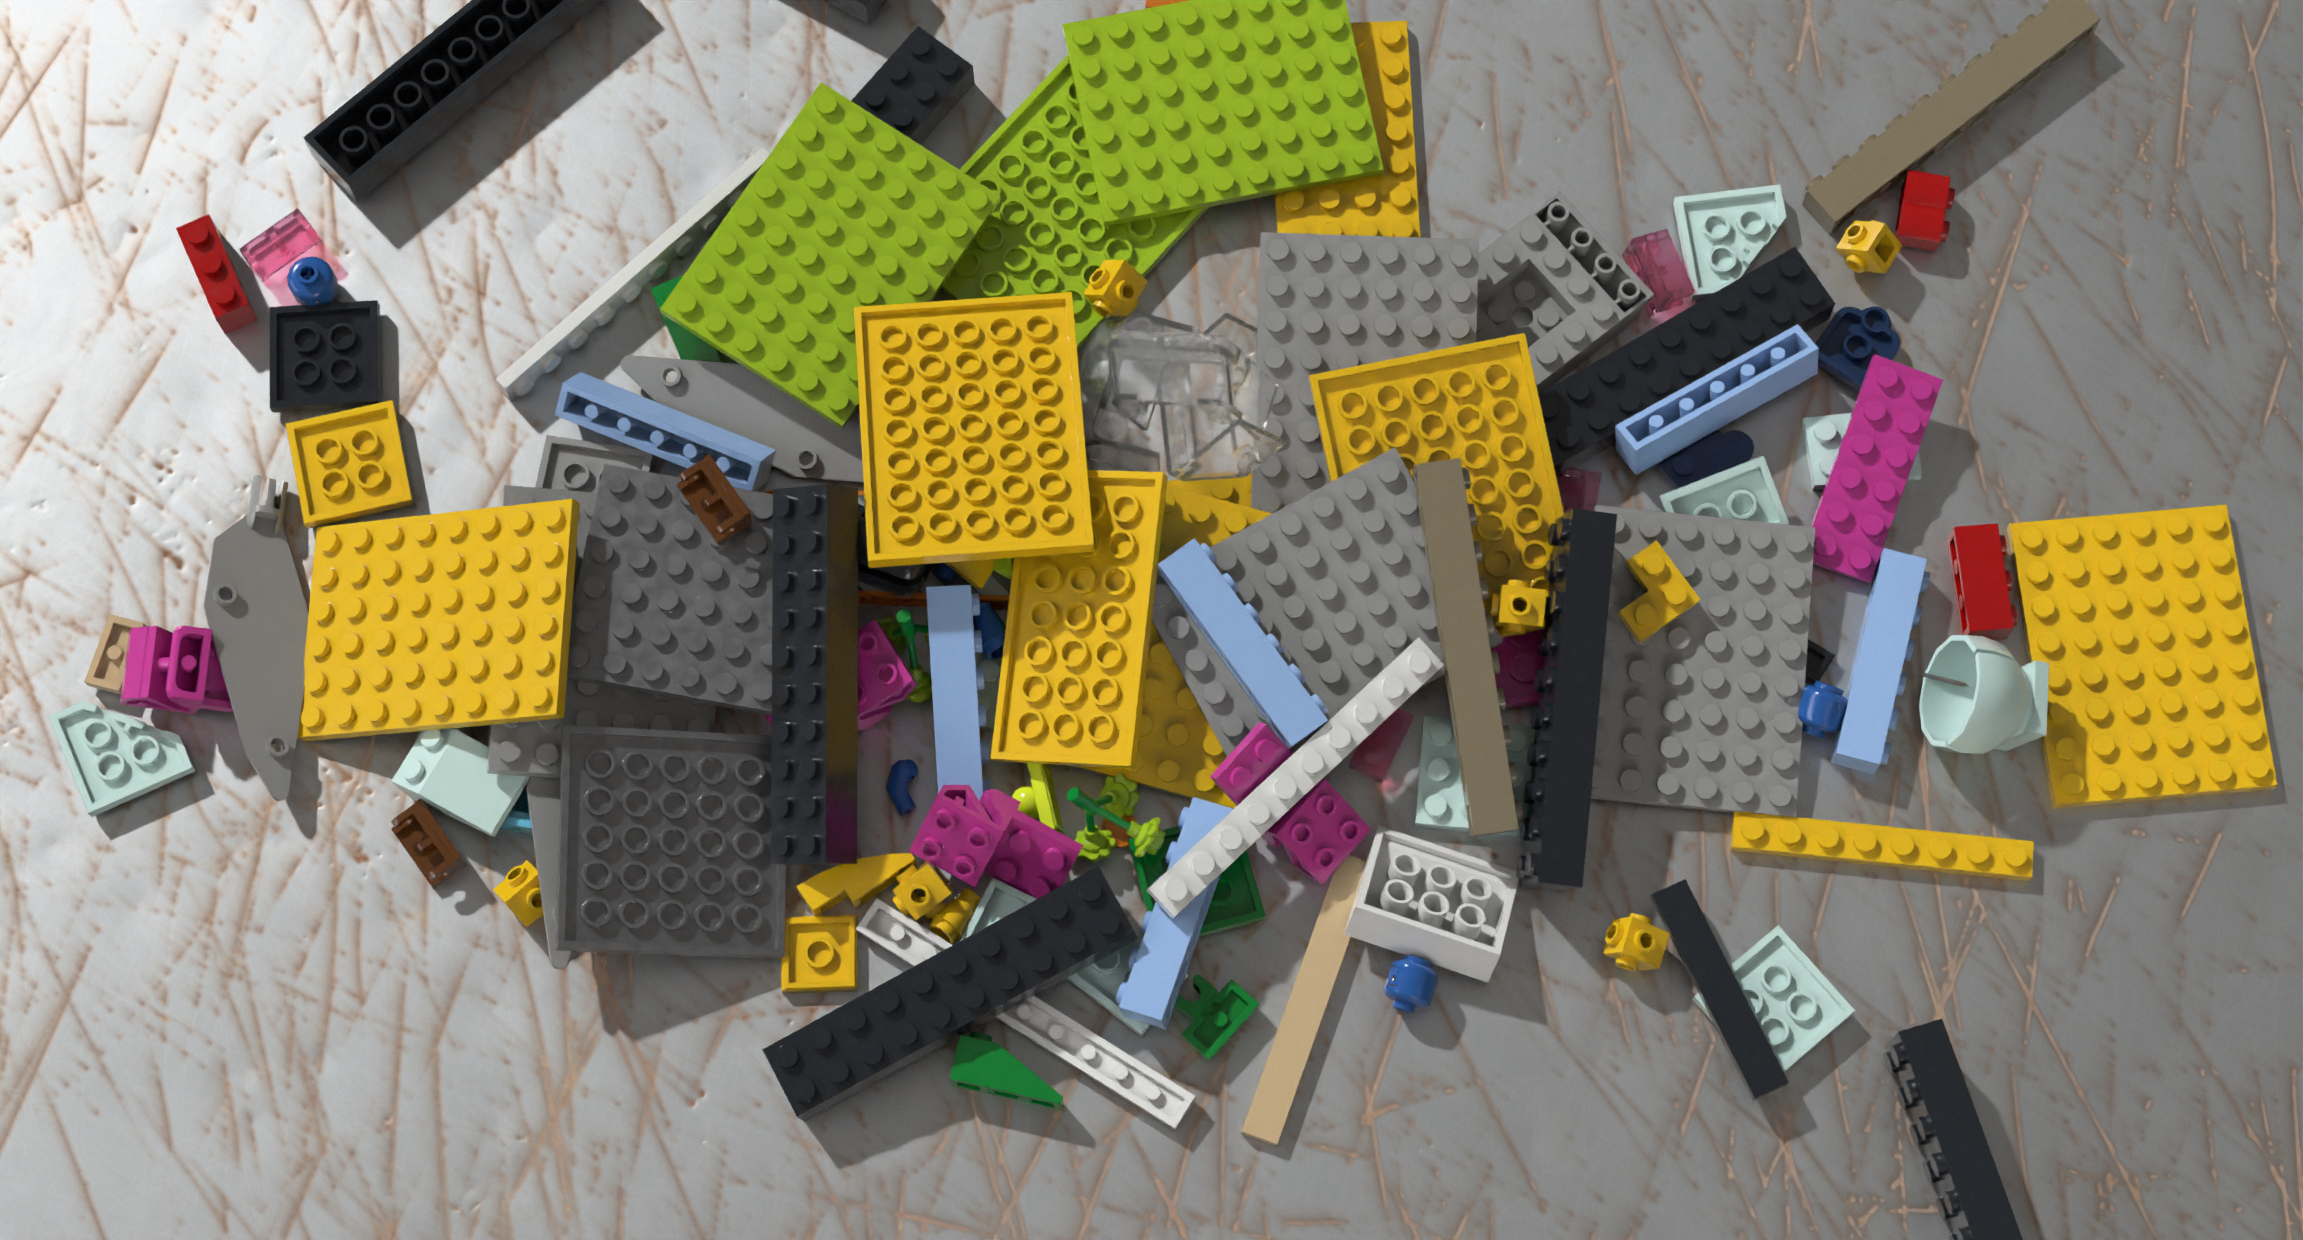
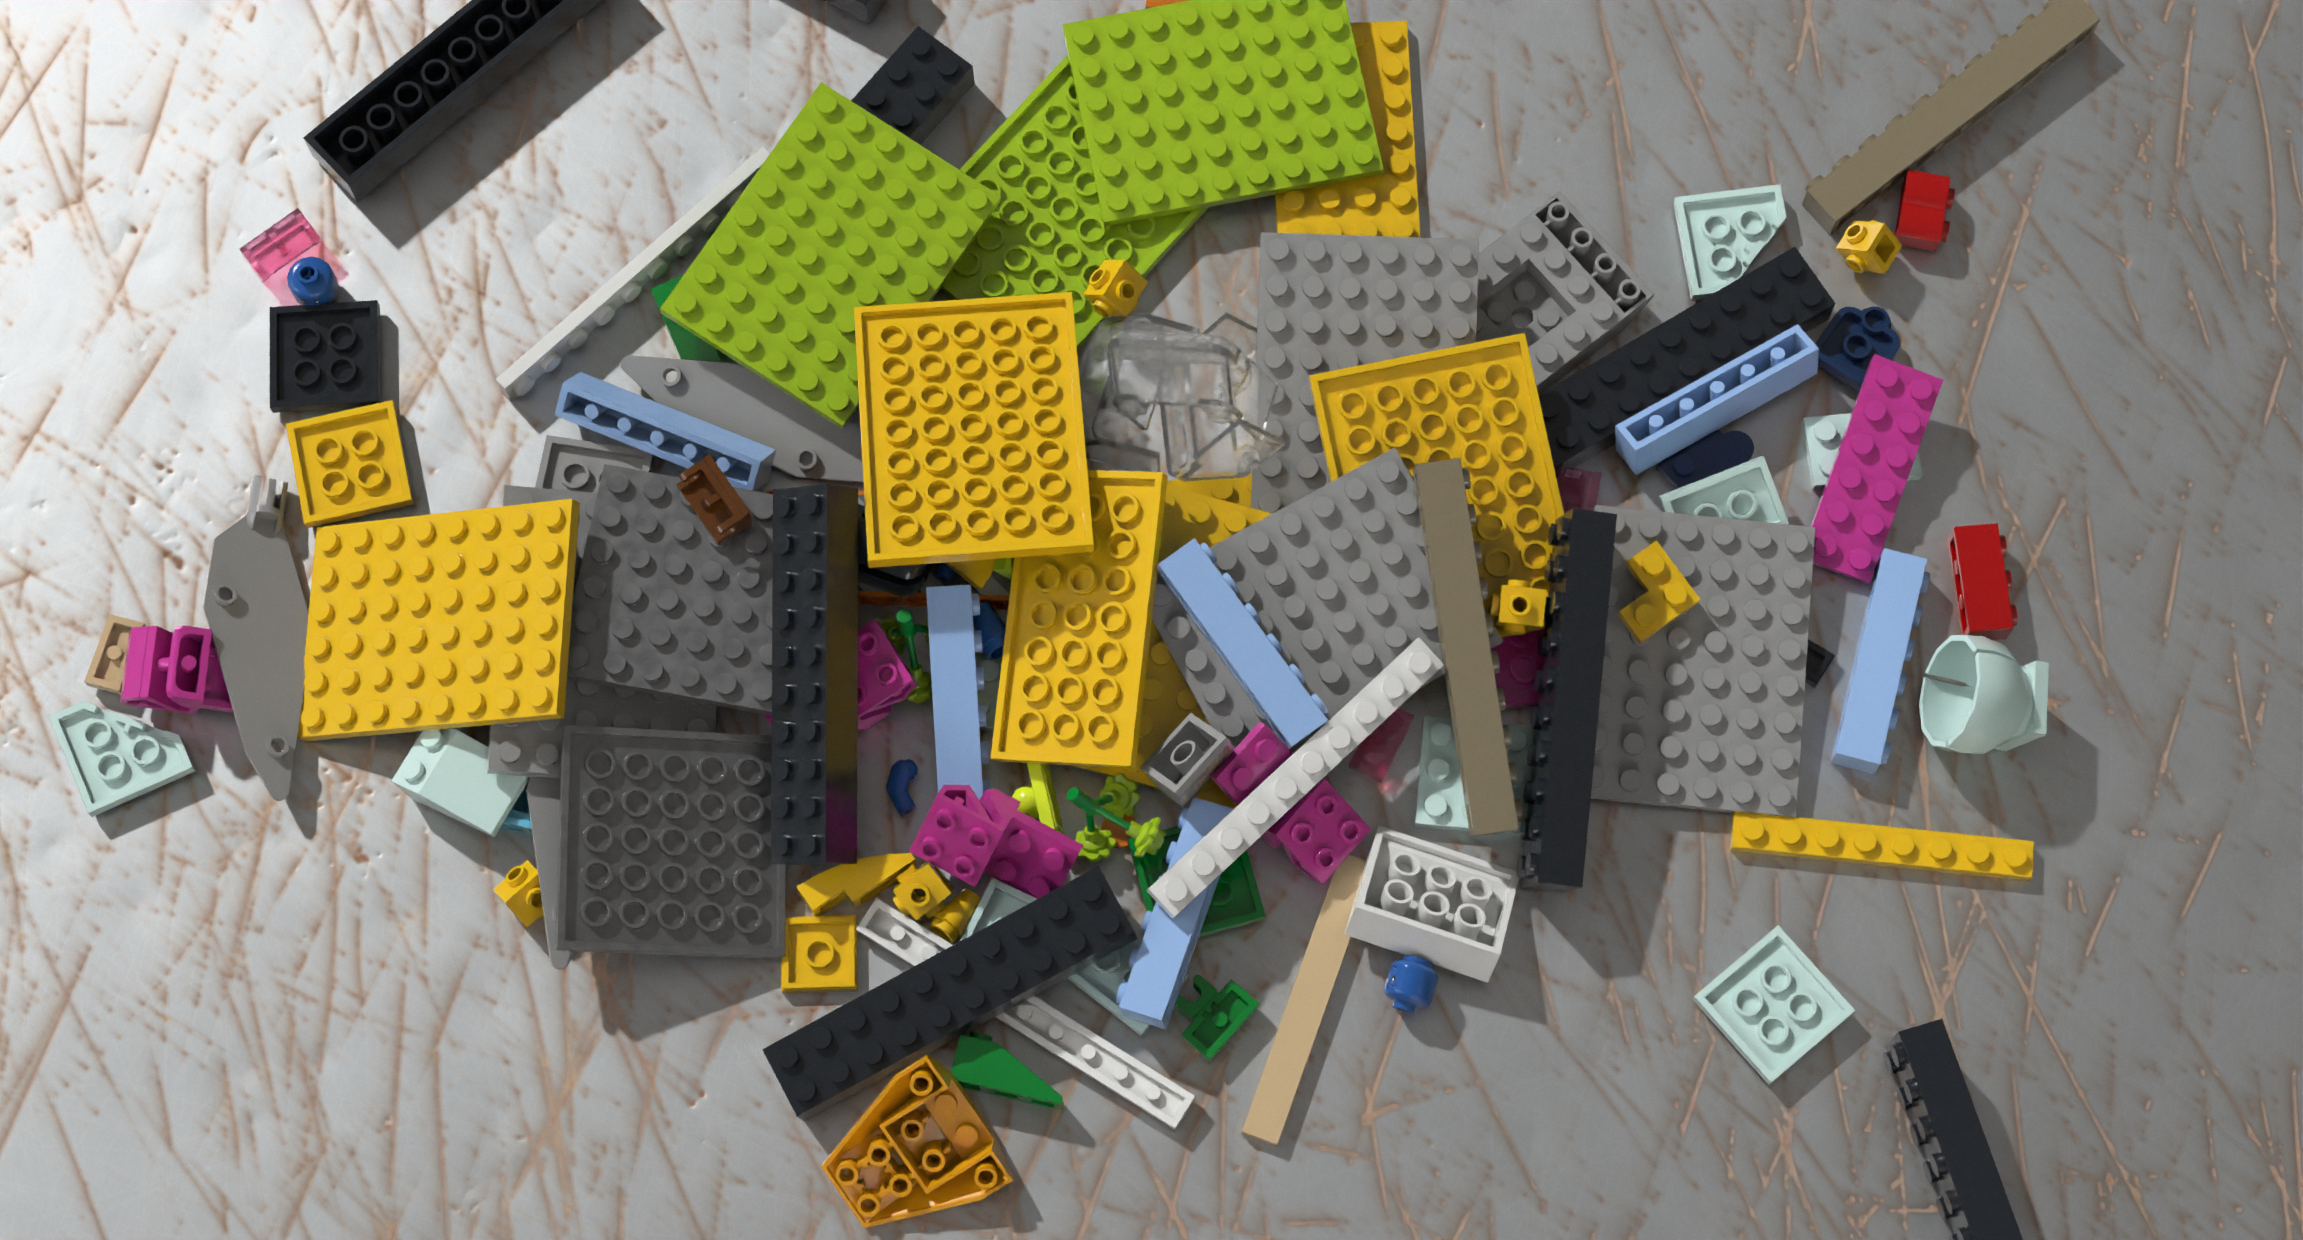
red brick [176,214,258,334] -> none
reddish brown hinge [391,798,468,890] -> none
yellow brick [1603,913,1670,971] -> none
clear pink hinge [1622,229,1695,316] -> none
black tile [1650,879,1789,1101] -> none
blue head [1798,680,1848,738] -> none
yellow plate [2007,504,2278,809] -> none
none -> light orange wedge [821,1055,1013,1228]
none -> light grey slope [1140,713,1233,807]

